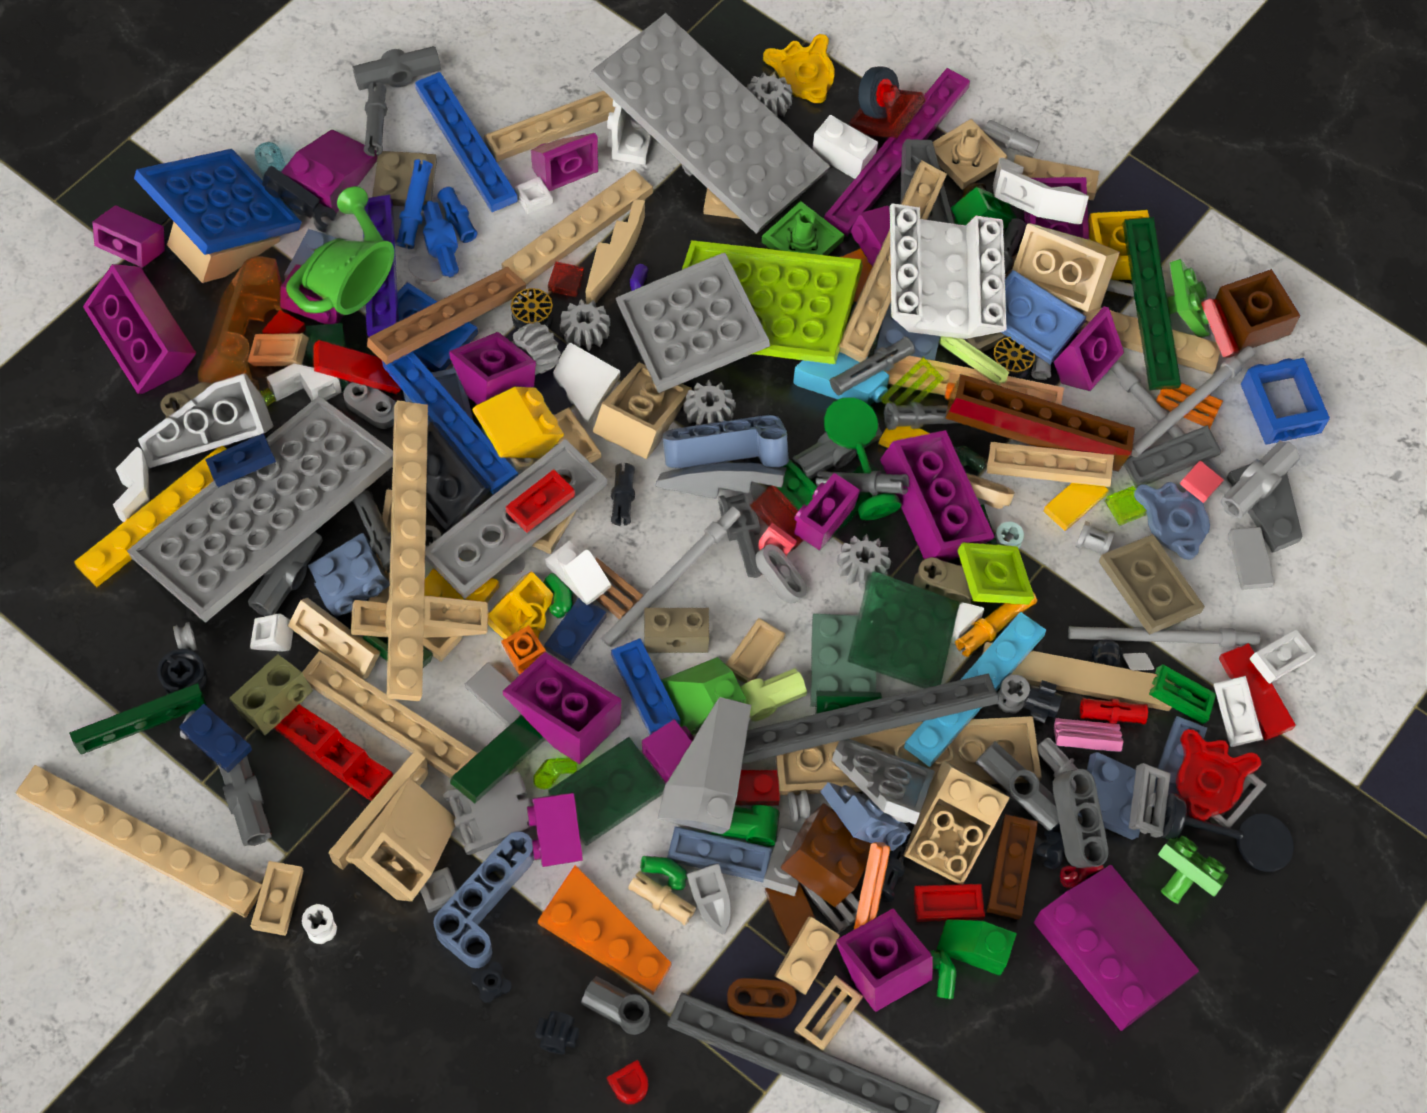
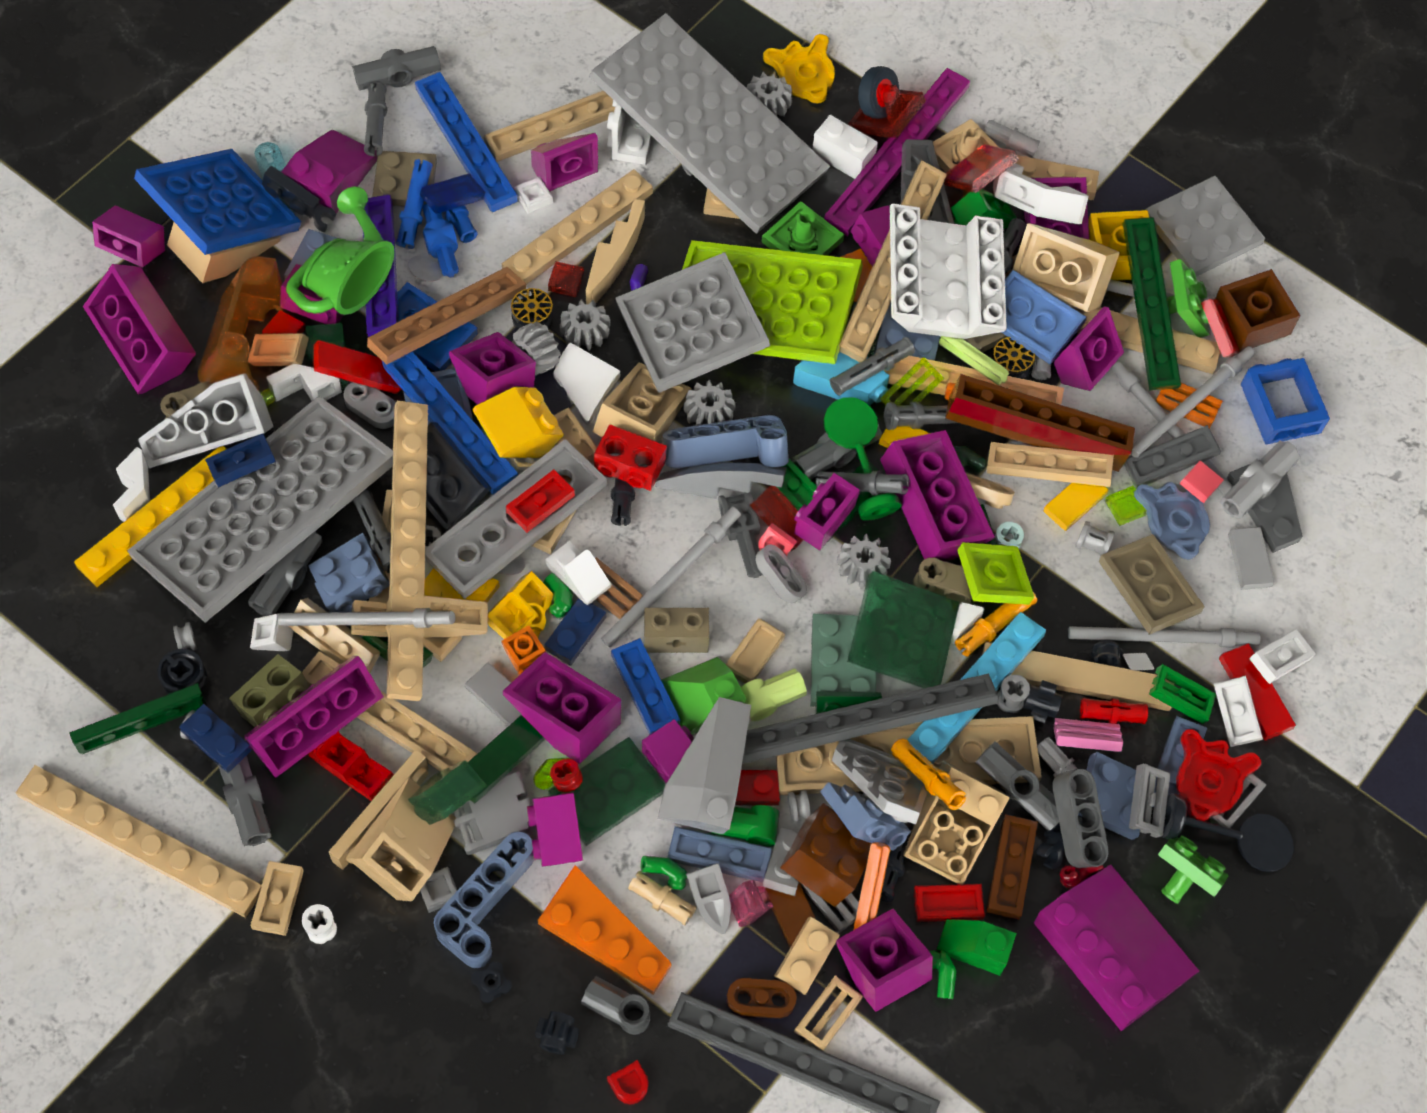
none -> magenta slope [244,656,384,778]
none -> light grey bar [278,608,455,628]
none -> clear green slope [408,760,487,825]
none -> clear blue tile [420,173,486,214]
none -> red bush [550,759,583,792]
none -> red brick [594,424,667,491]
none -> clear pink tile [729,880,773,927]
none -> light orange pin [891,738,966,810]
none -> clear red tile [943,144,1019,193]
none -> light grey plate [1145,176,1265,277]

